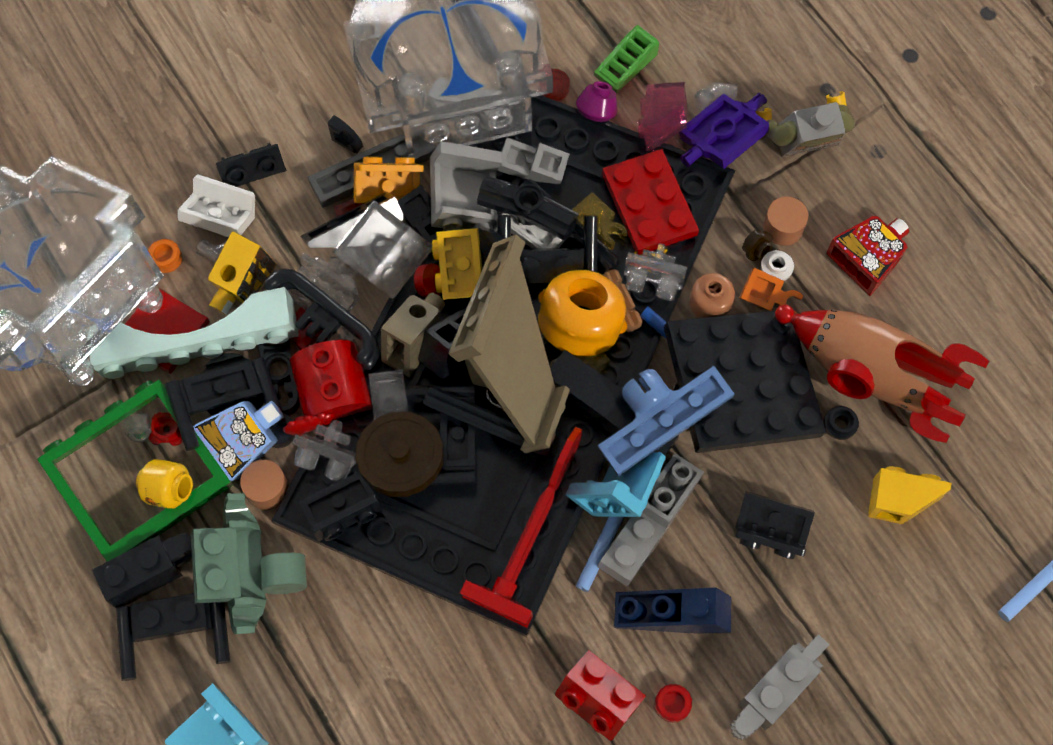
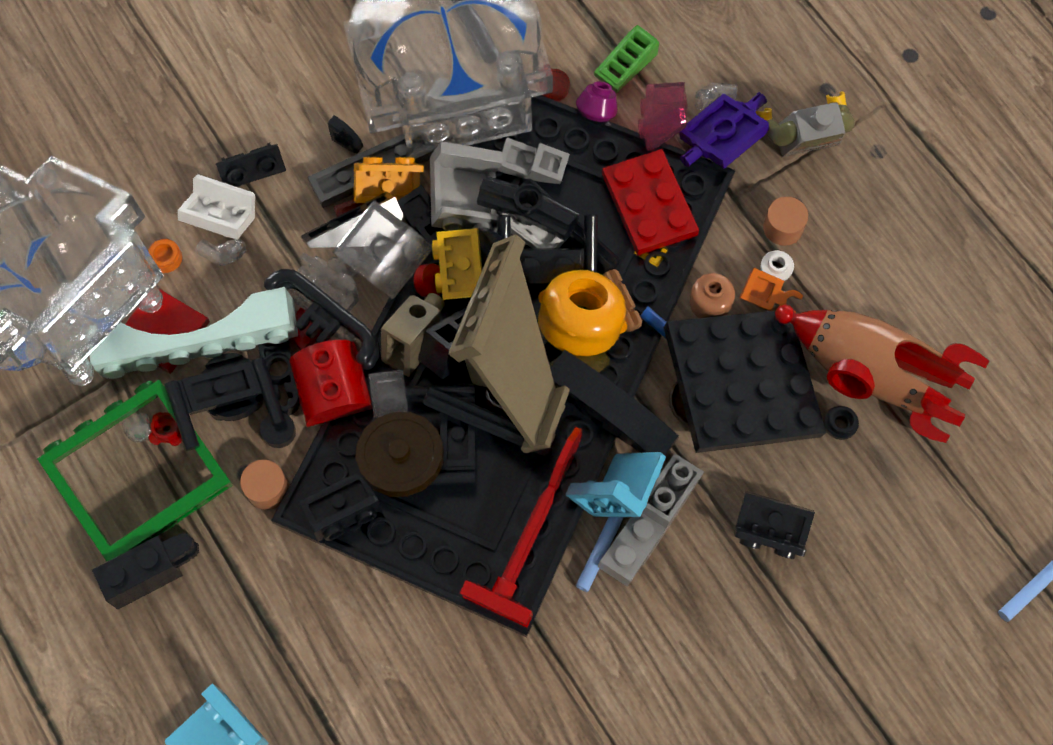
black plate [116,593,231,681] -> none
yellow head [136,459,193,509] -> none
sand green plate [191,493,267,634] -> none
torso [193,401,284,481] -> none
yellow torso [208,231,277,315] -> none
sand green piece [260,553,307,594] -> none
red piece [283,413,335,435] -> none
clear hips [292,420,358,482] -> none
red bracket [555,650,646,741] -> none
clear yellow plate [572,192,627,250] -> none
medium blue plate [598,366,735,476] -> none
dark blue slope [614,587,731,634] -> none
clear hips [624,243,687,301] -> none
red tile [654,684,692,723] -> none
light grey hinge [730,634,830,741] -> none
dark brown plate [742,230,773,261] -> none
torso [826,216,909,296] -> none
yellow slope [868,466,952,524] -> none

